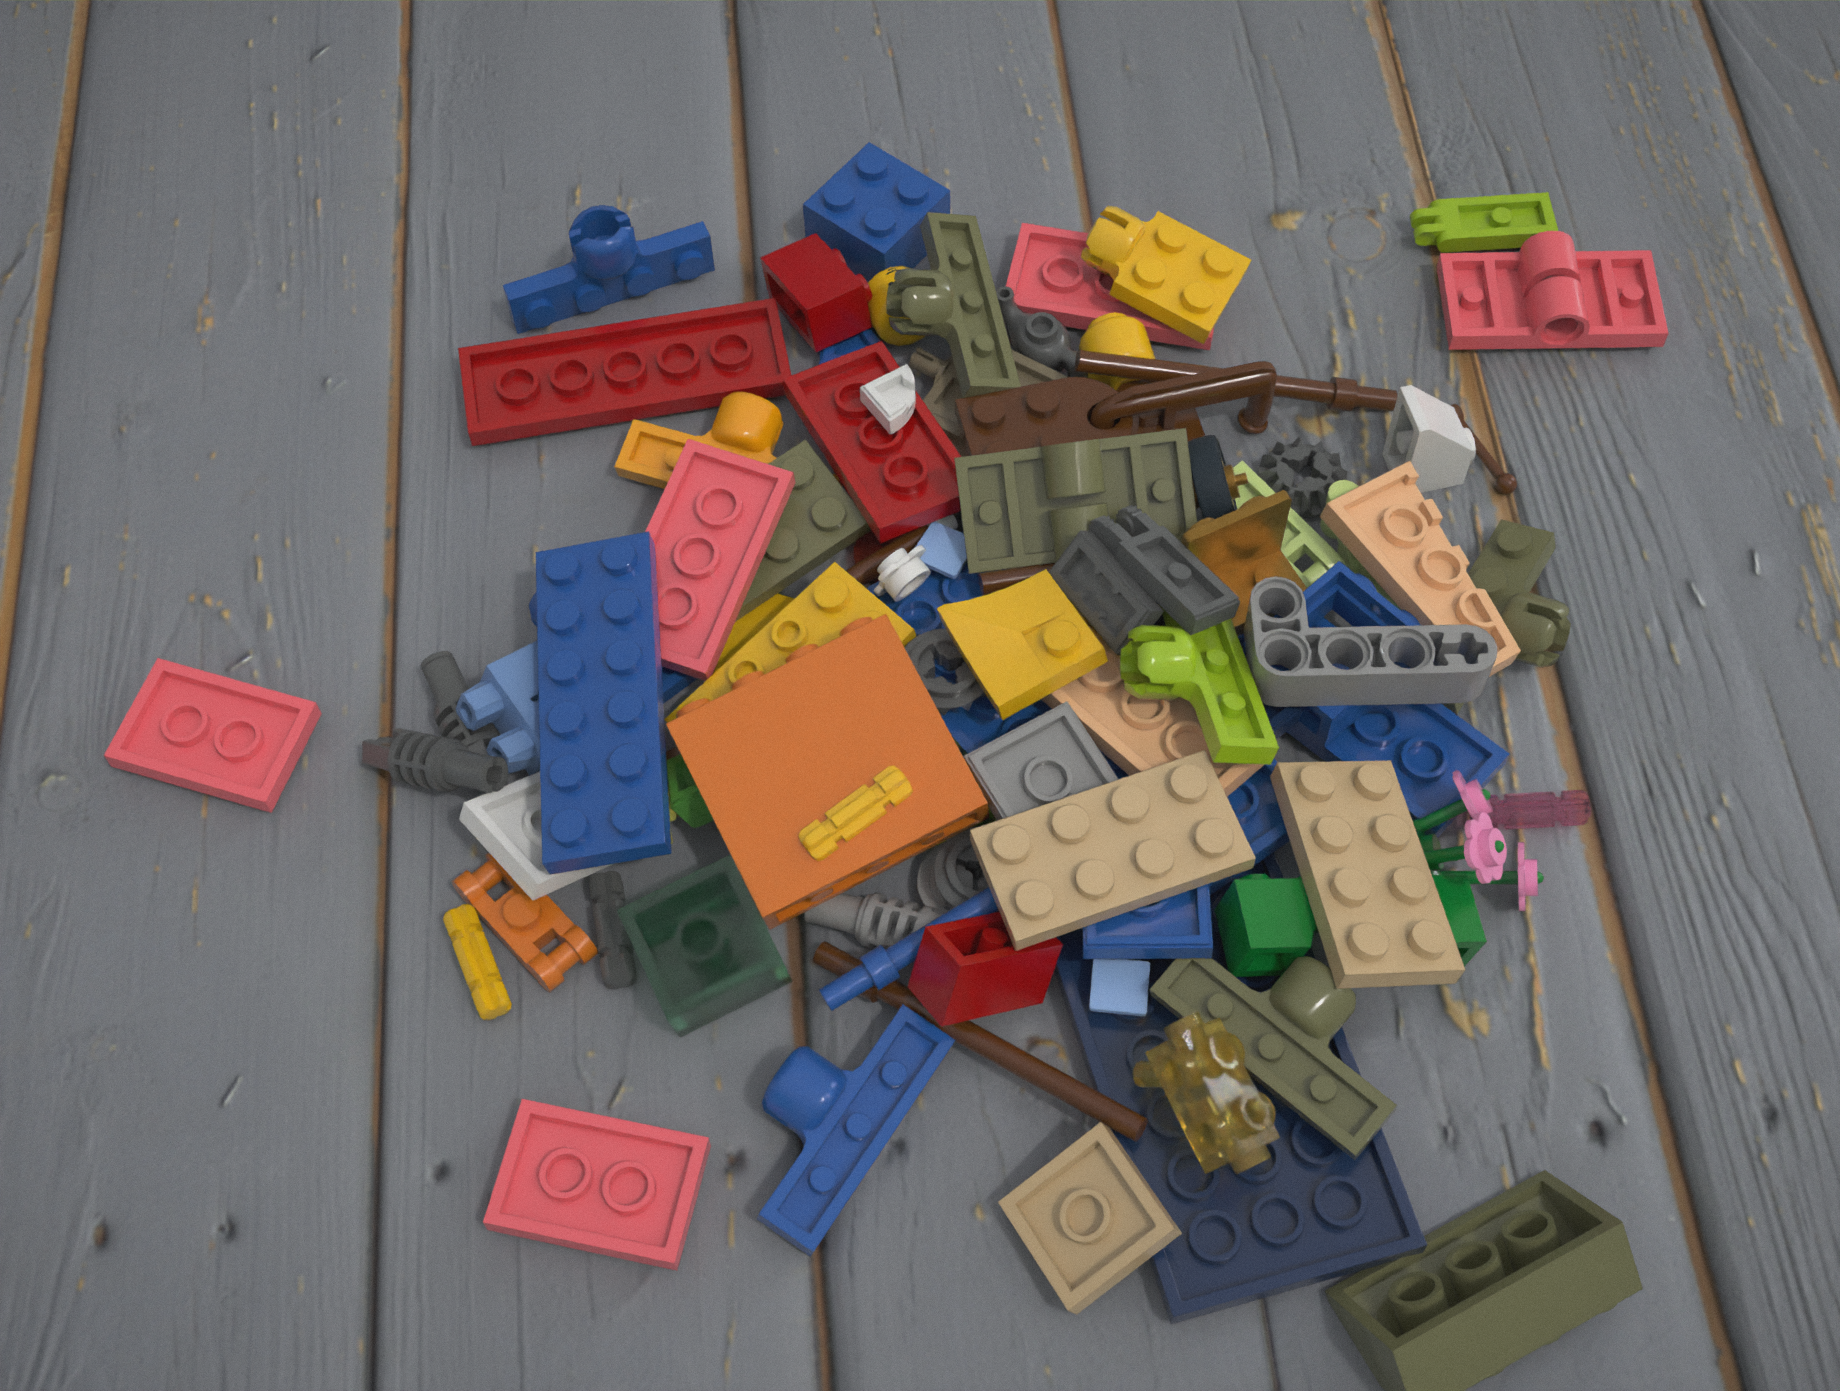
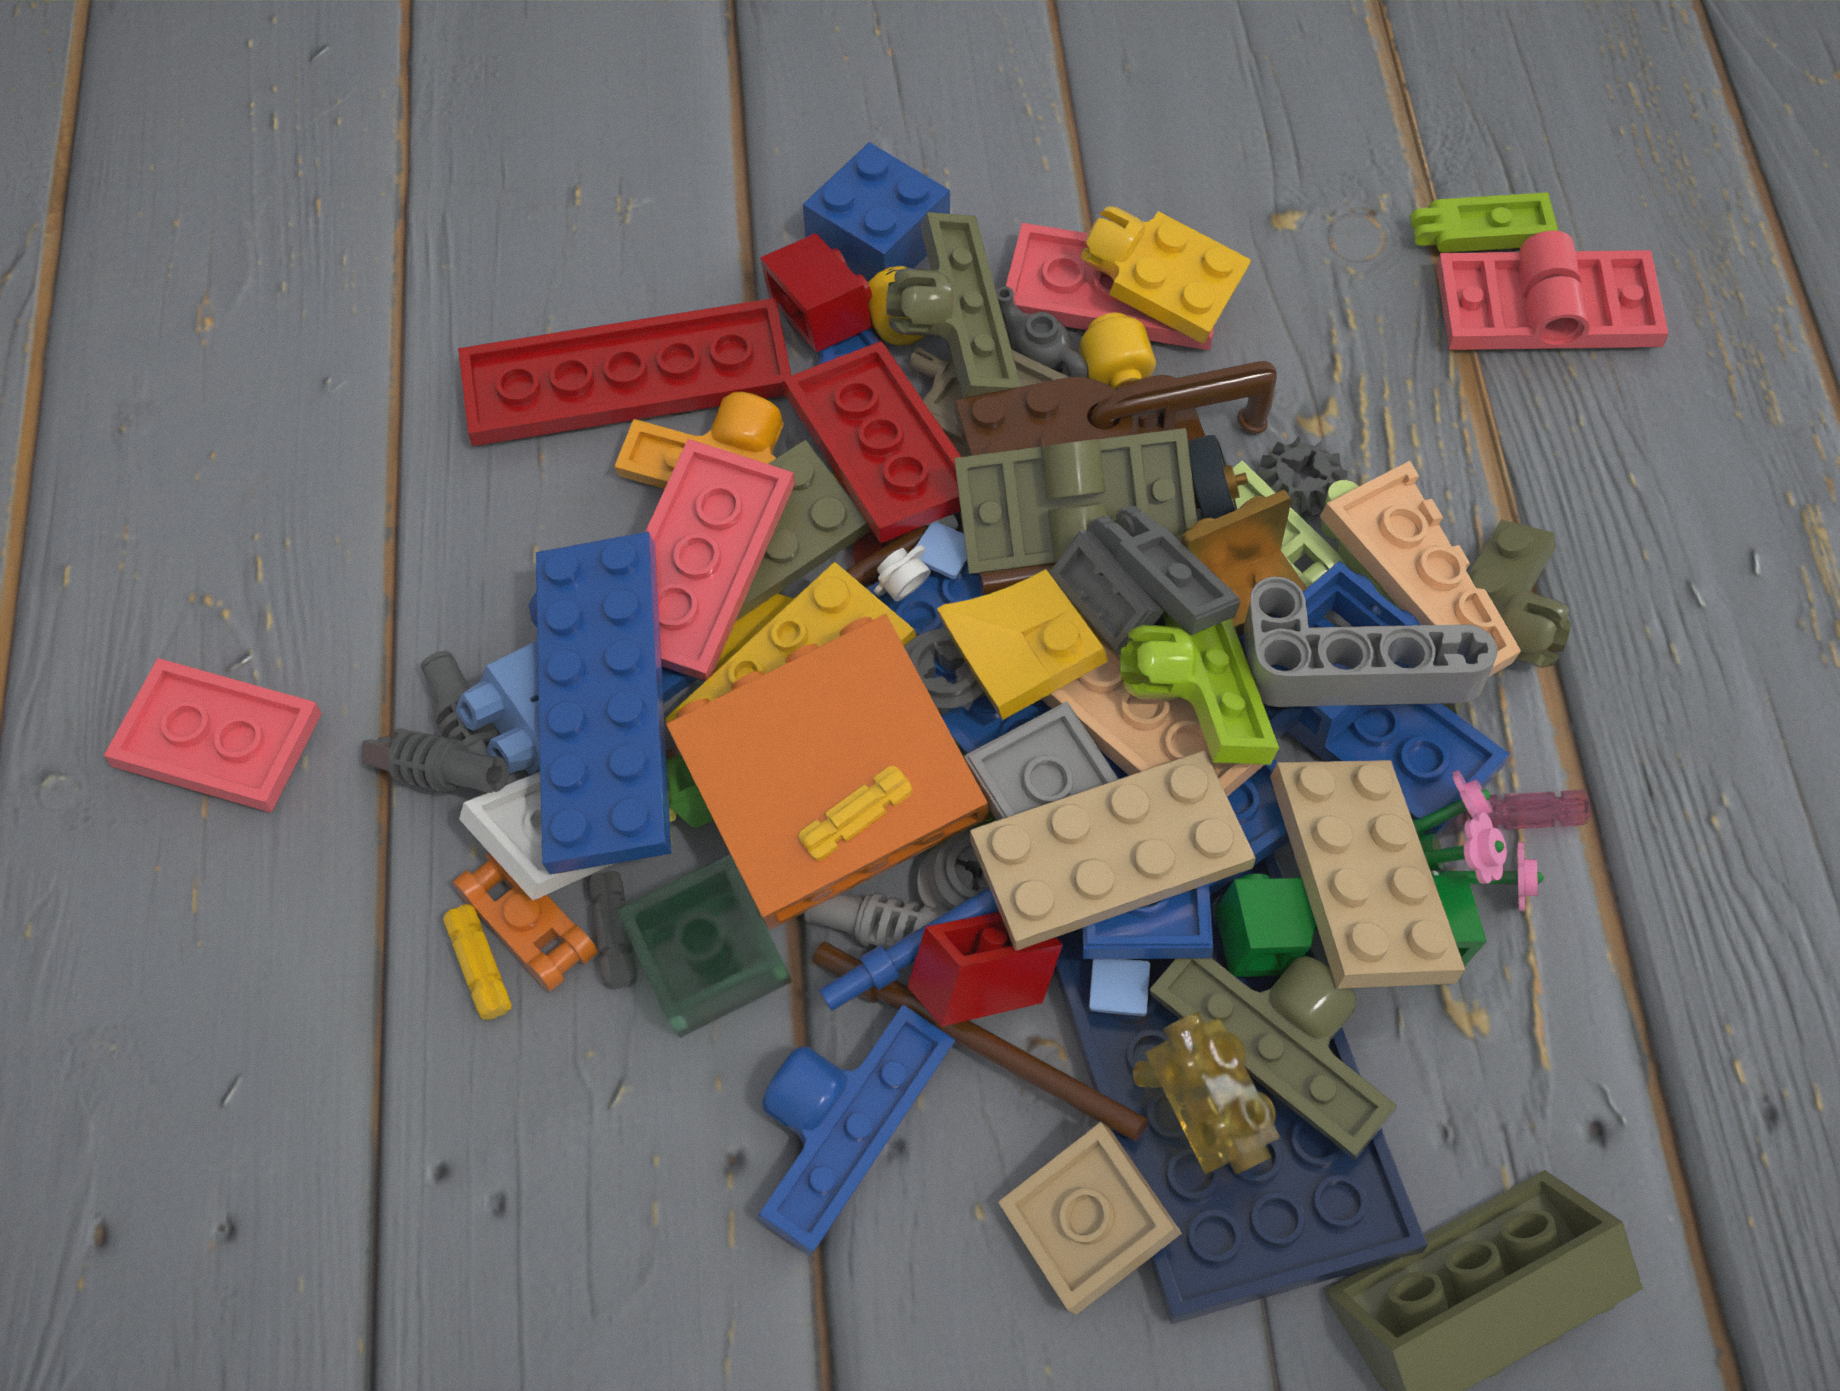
coral plate [483,1099,711,1271] -> none
blue plate [503,205,715,334] -> none
white tile [860,364,916,435] -> none
reddish brown bar [1075,350,1397,412] -> none
white slope [1382,385,1476,493] -> none
reddish brown hinge [1450,404,1517,495] -> none

